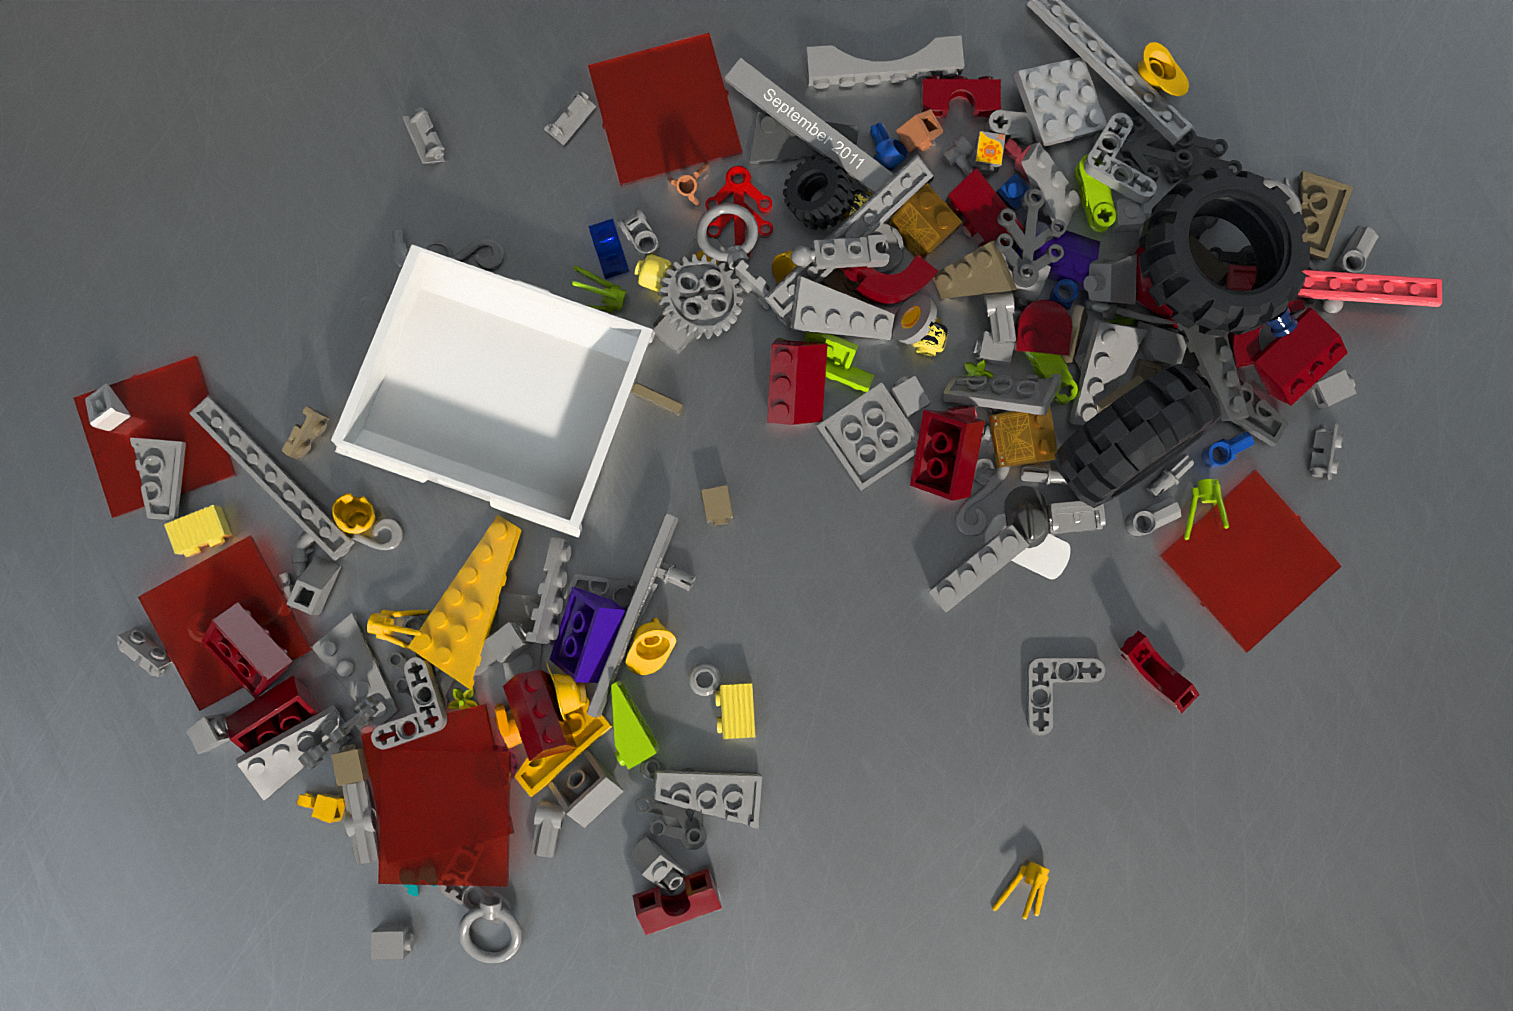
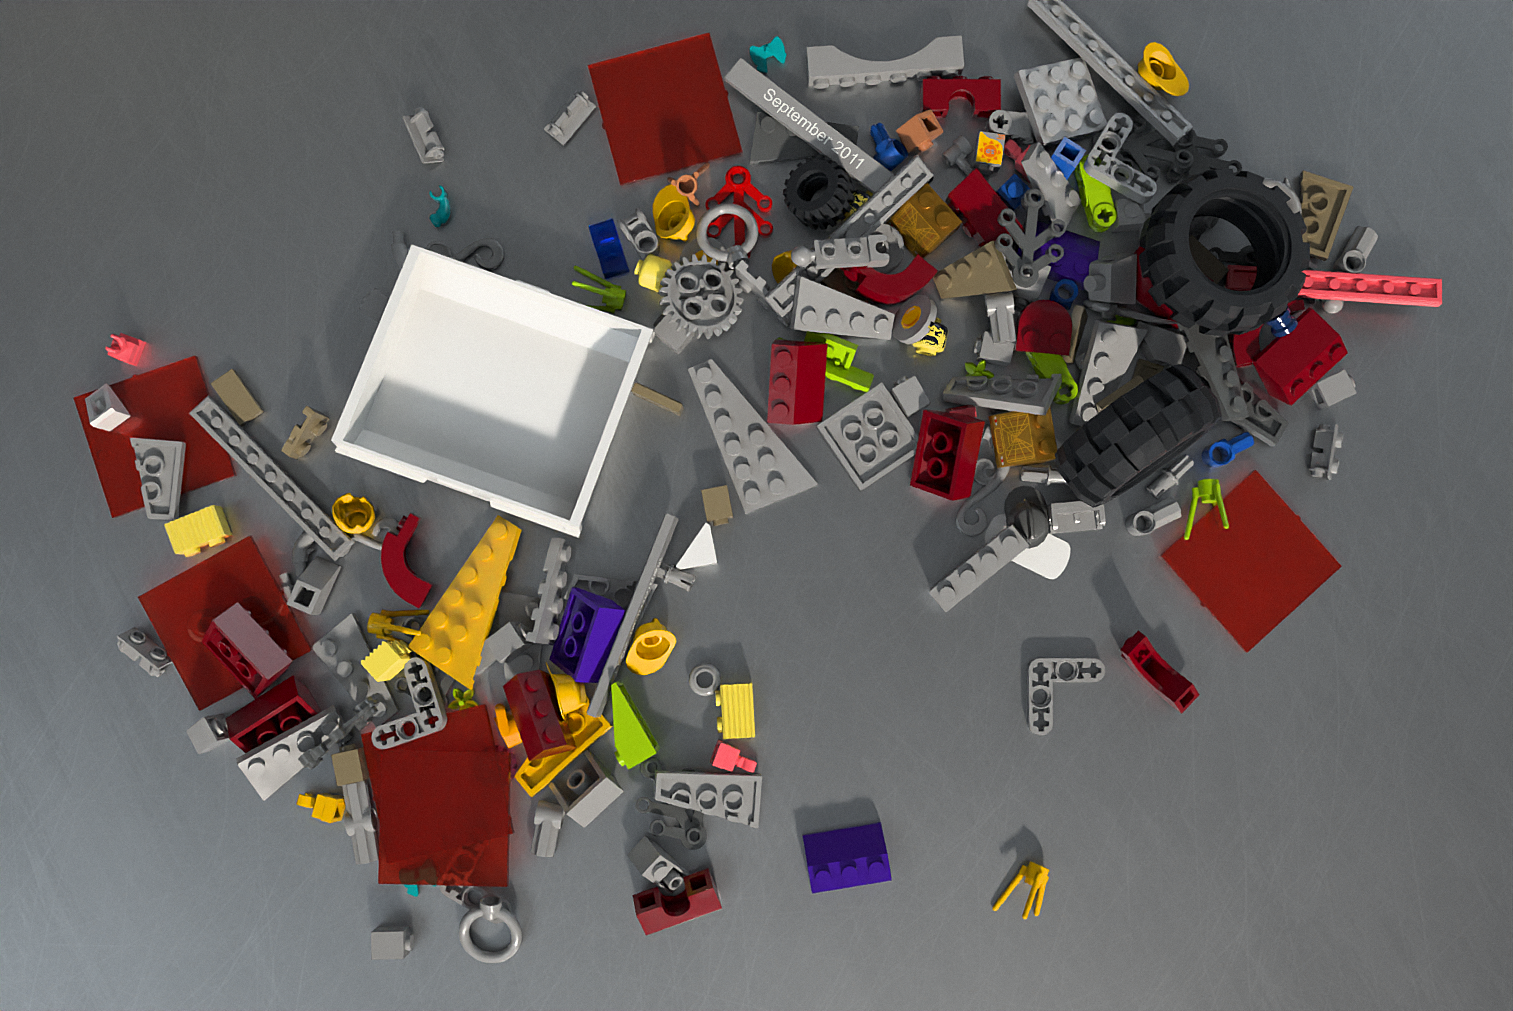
none -> coral piece [105,333,146,366]
none -> dark tan tile [210,369,264,427]
none -> light yellow brick [361,640,413,682]
none -> dark red arch [381,513,434,608]
none -> teal arm [429,185,451,227]
none -> yellow piece [653,184,695,242]
none -> white slope [676,523,718,570]
none -> light grey wing [688,359,818,514]
none -> coral piece [710,739,757,773]
none -> teal piece [749,36,787,74]
none -> dark purple slope [802,822,892,894]
none -> blue brick [1051,136,1087,179]

